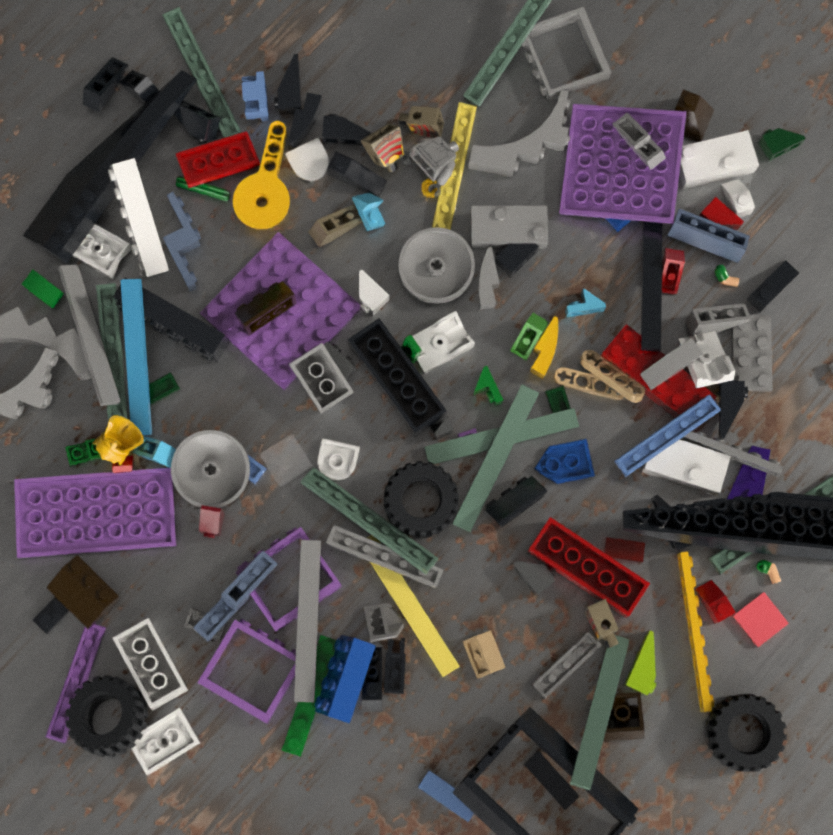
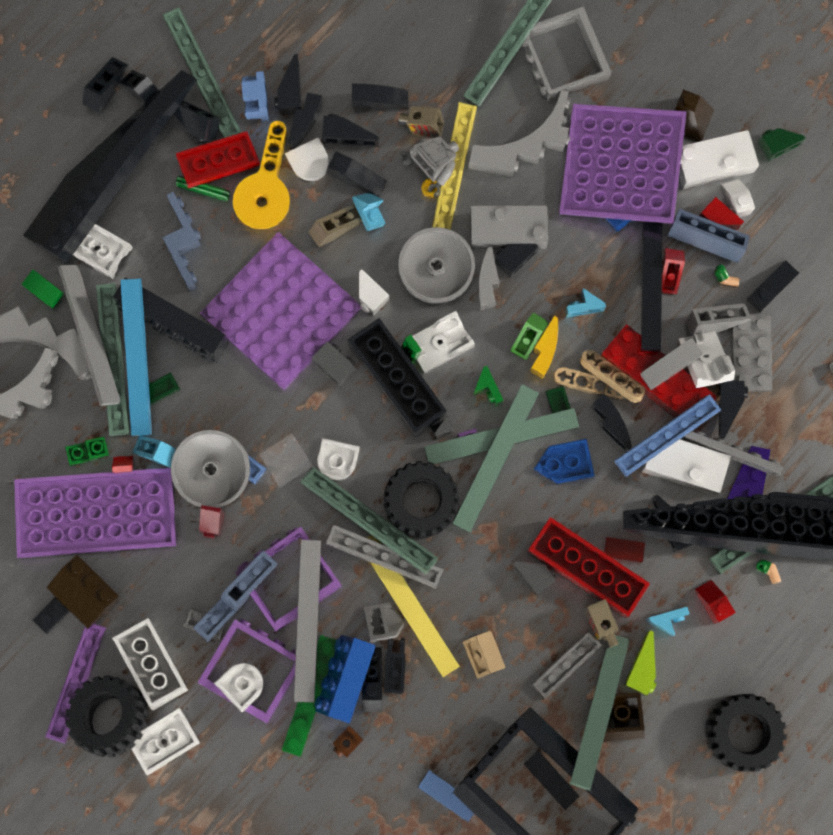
yellow hat [92,415,144,465] -> none
white brick [108,158,169,277] -> none
dark brown slope [234,281,297,336] -> none
light grey slope [288,343,354,413] -> none
dark tan torso [361,123,405,172] -> none
black slope [484,475,548,531] -> none
light grey slope [613,112,666,170] -> none
yellow plate [677,552,714,712] -> none
coral tile [733,592,789,648] -> none
none -> white tile [214,663,263,713]
none -> reddish brown brick [332,726,364,758]
none -> black slope [352,83,408,110]
none -> black slope [591,393,632,452]
none -> medium azure slope [646,607,689,636]

